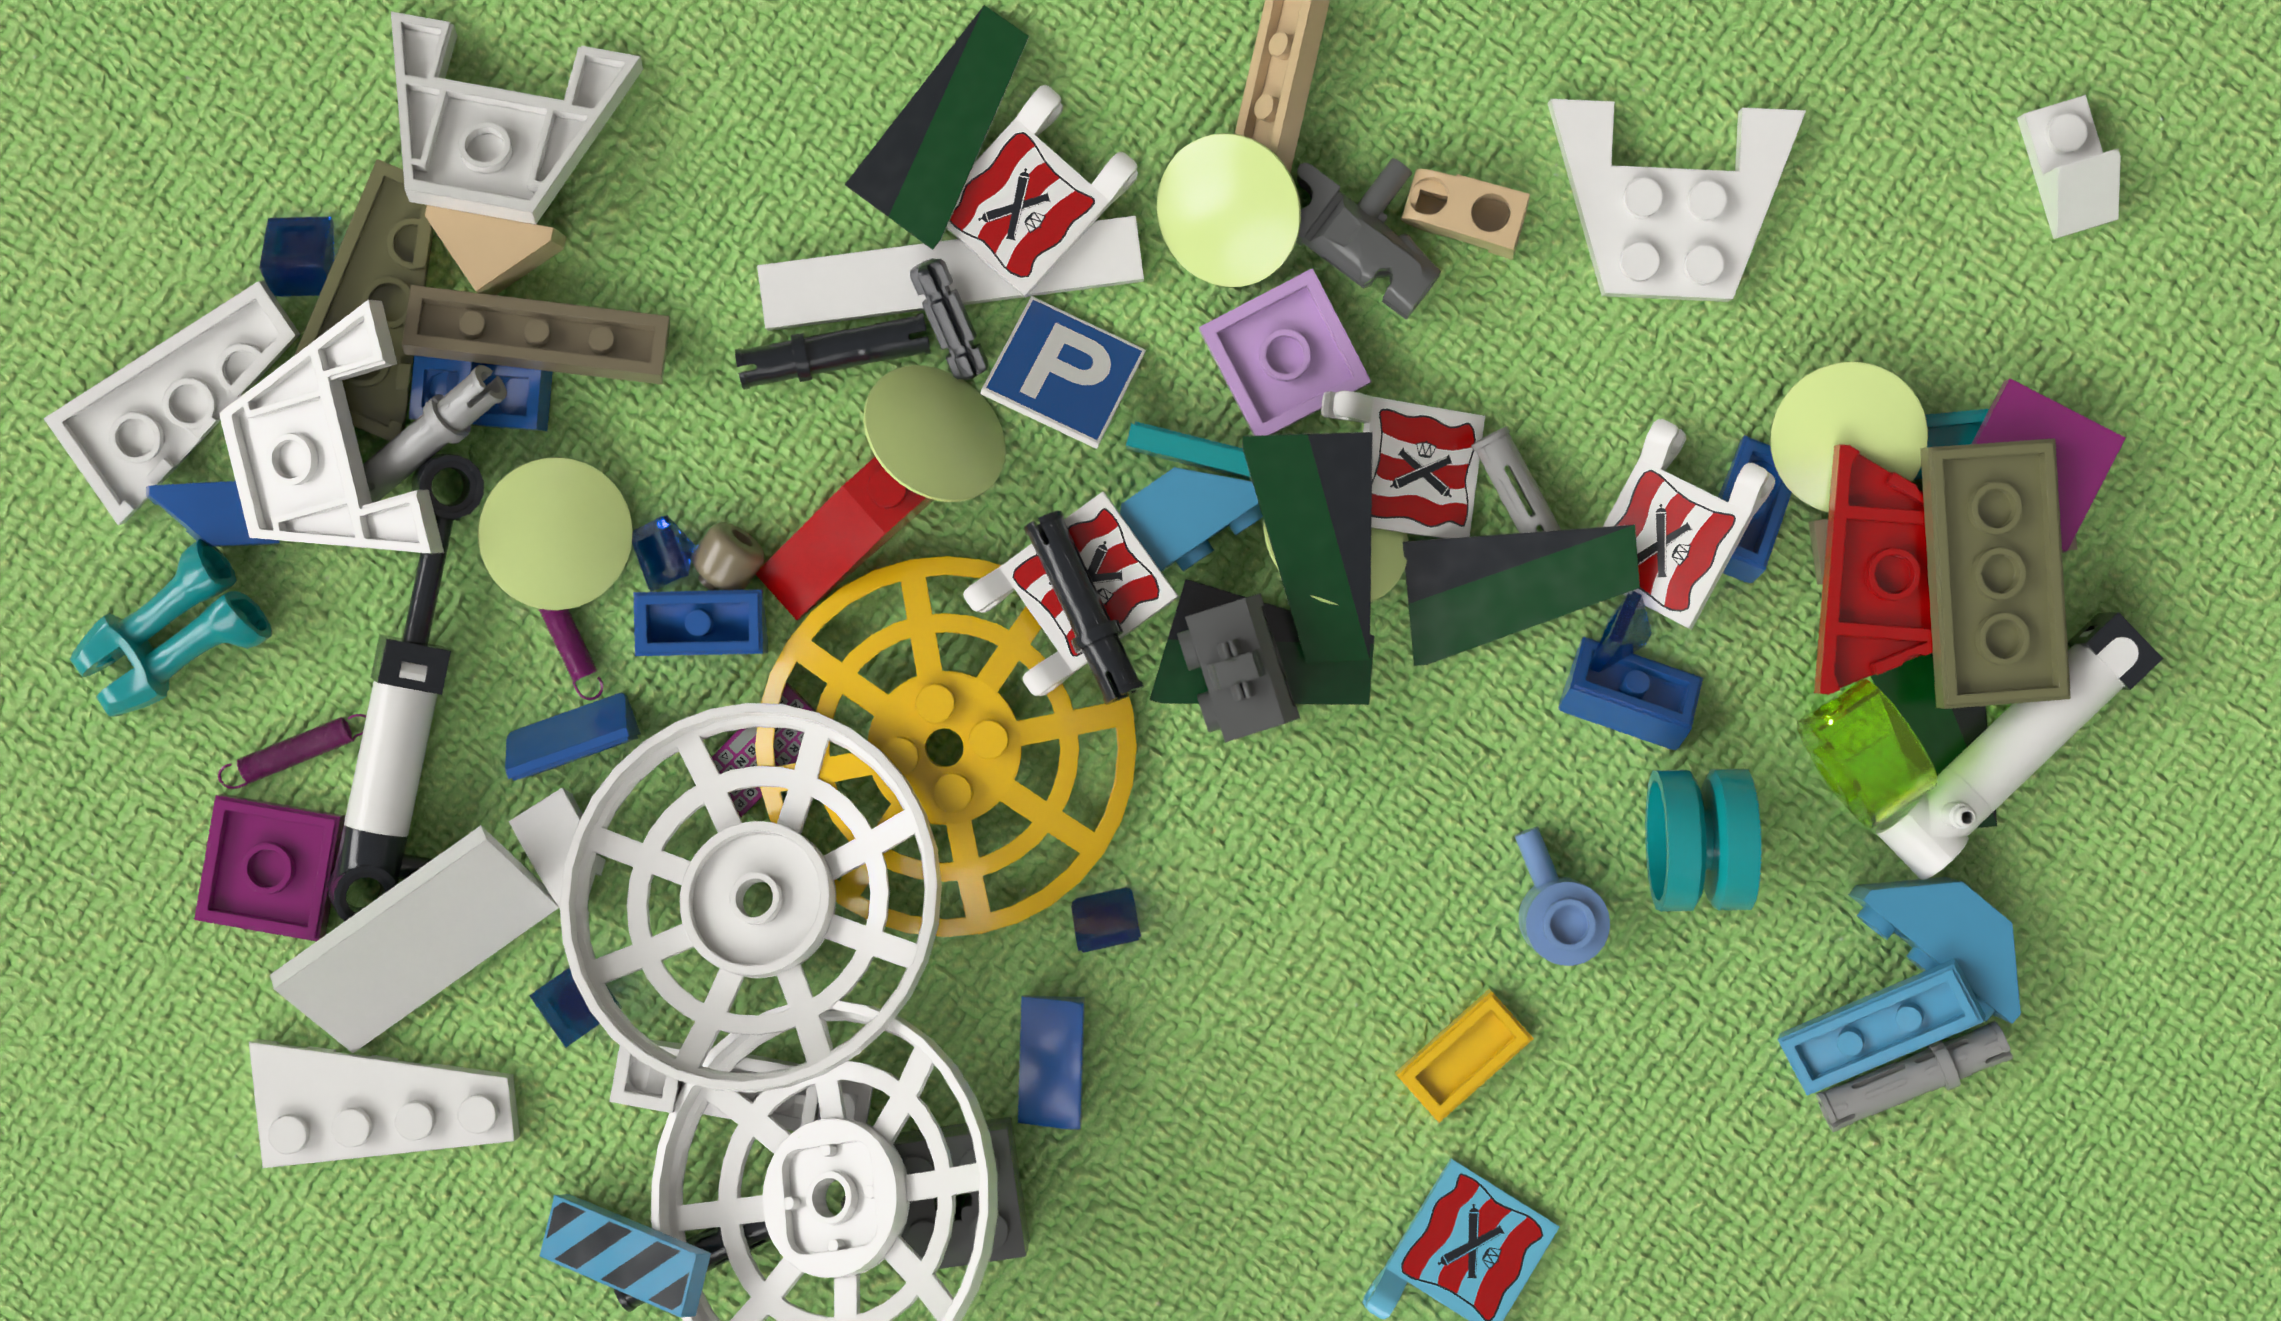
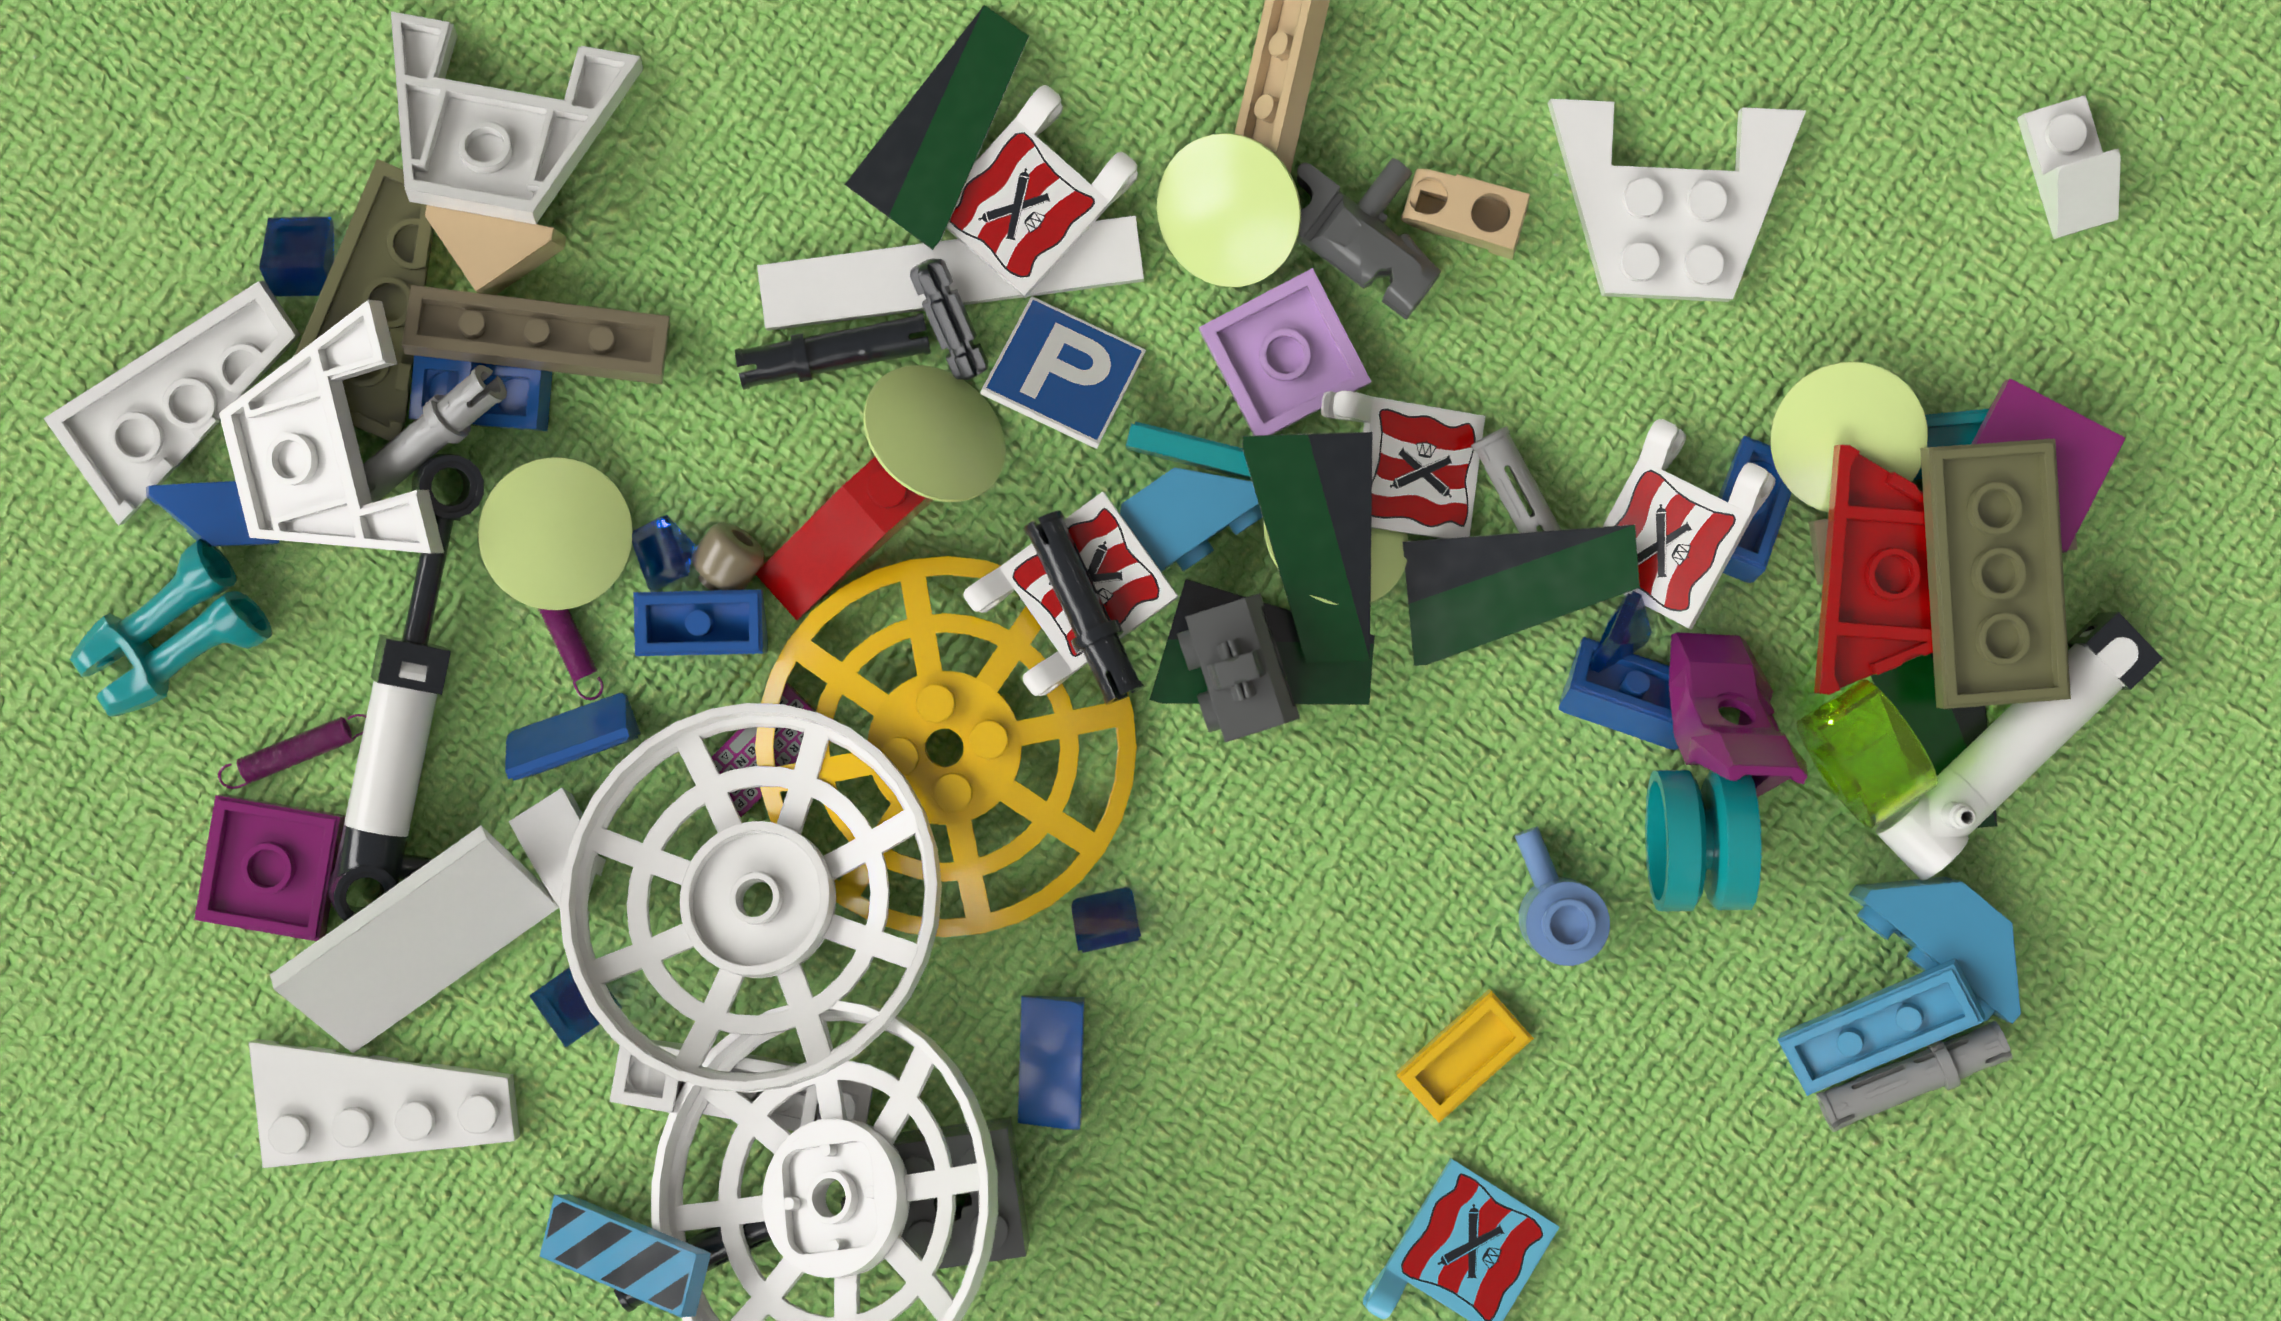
none -> magenta piece [1669,632,1808,797]

